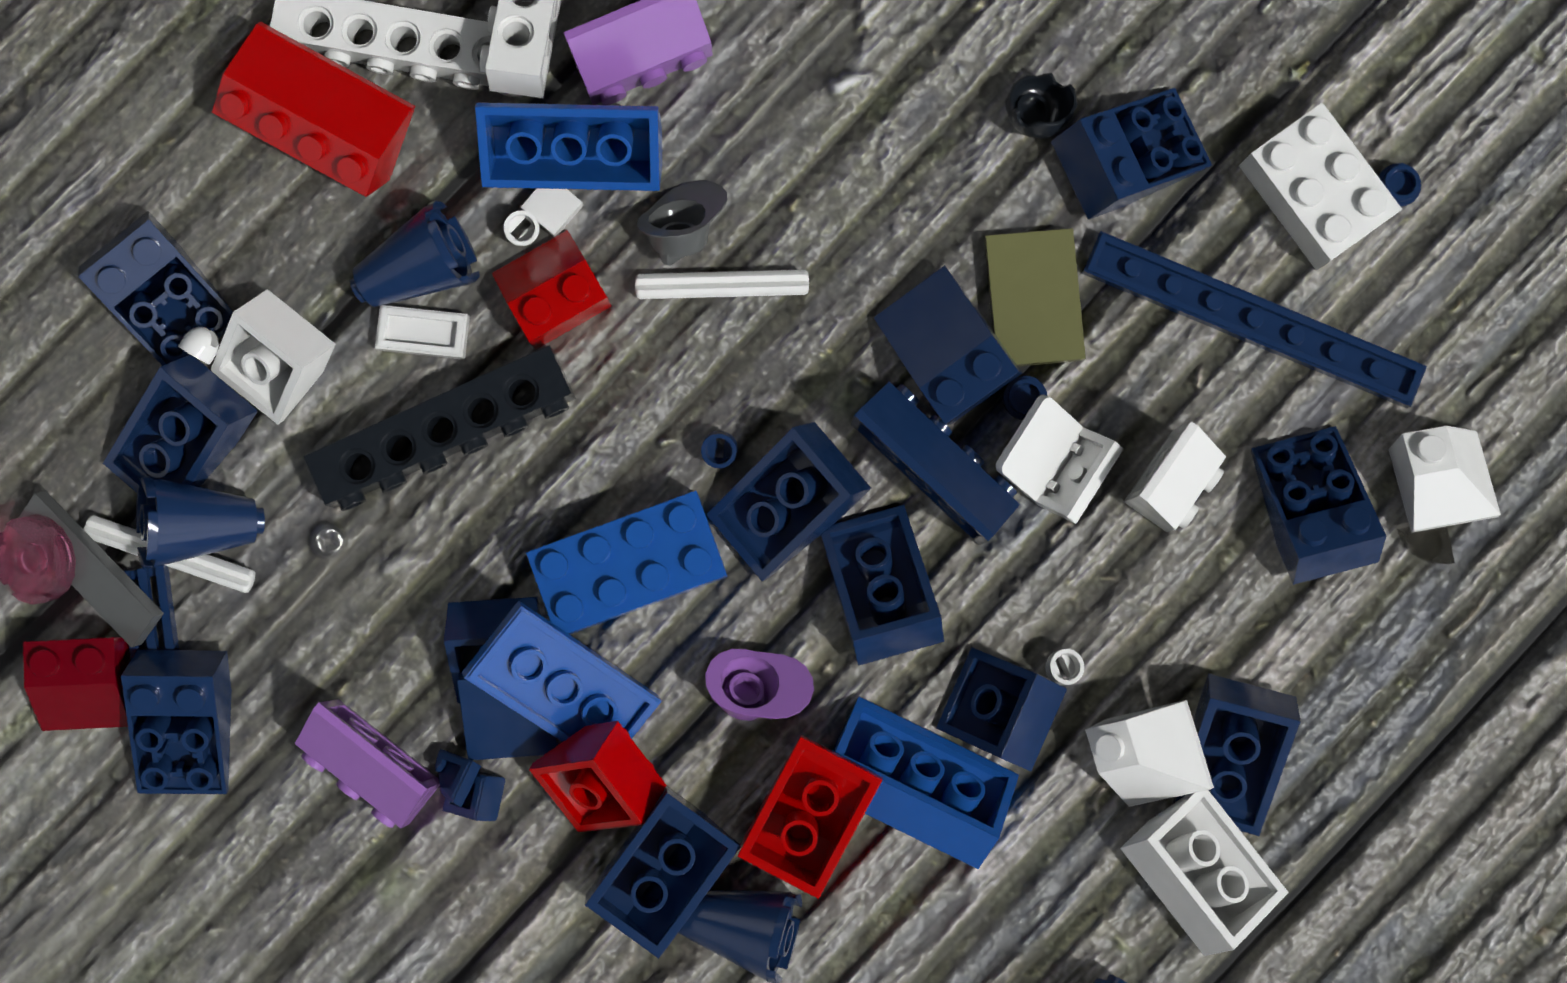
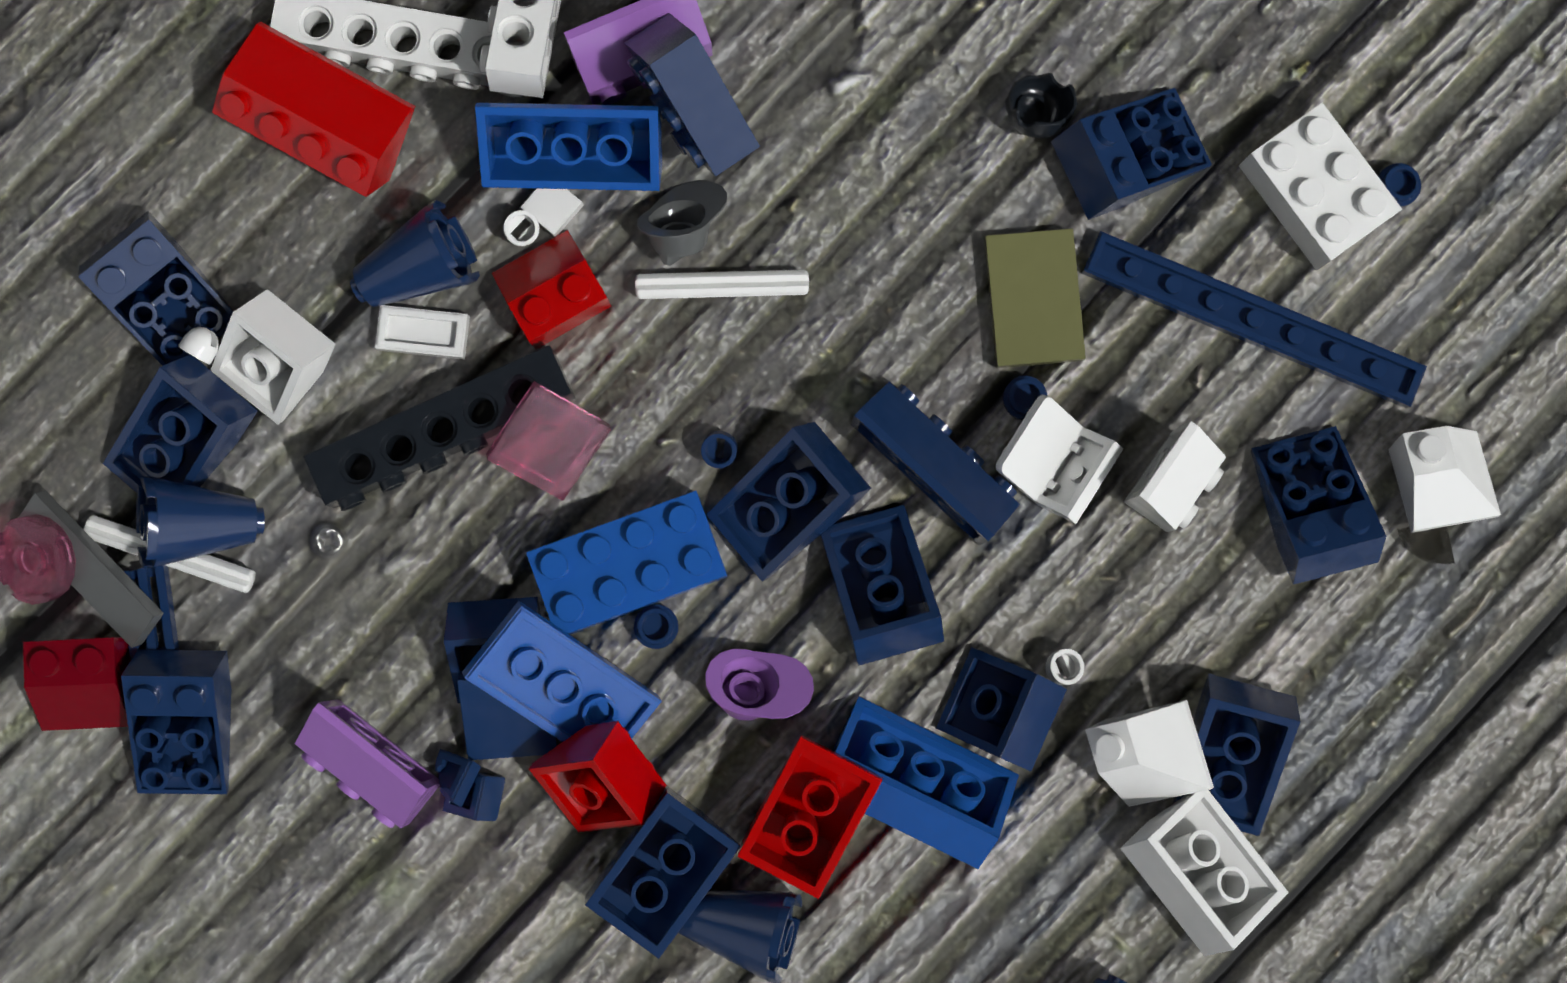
dark blue slope [874,265,1022,425] -> none
none -> clear pink tile [486,381,611,501]
none -> dark blue brick [624,13,760,177]
none -> dark blue plate [634,604,679,649]

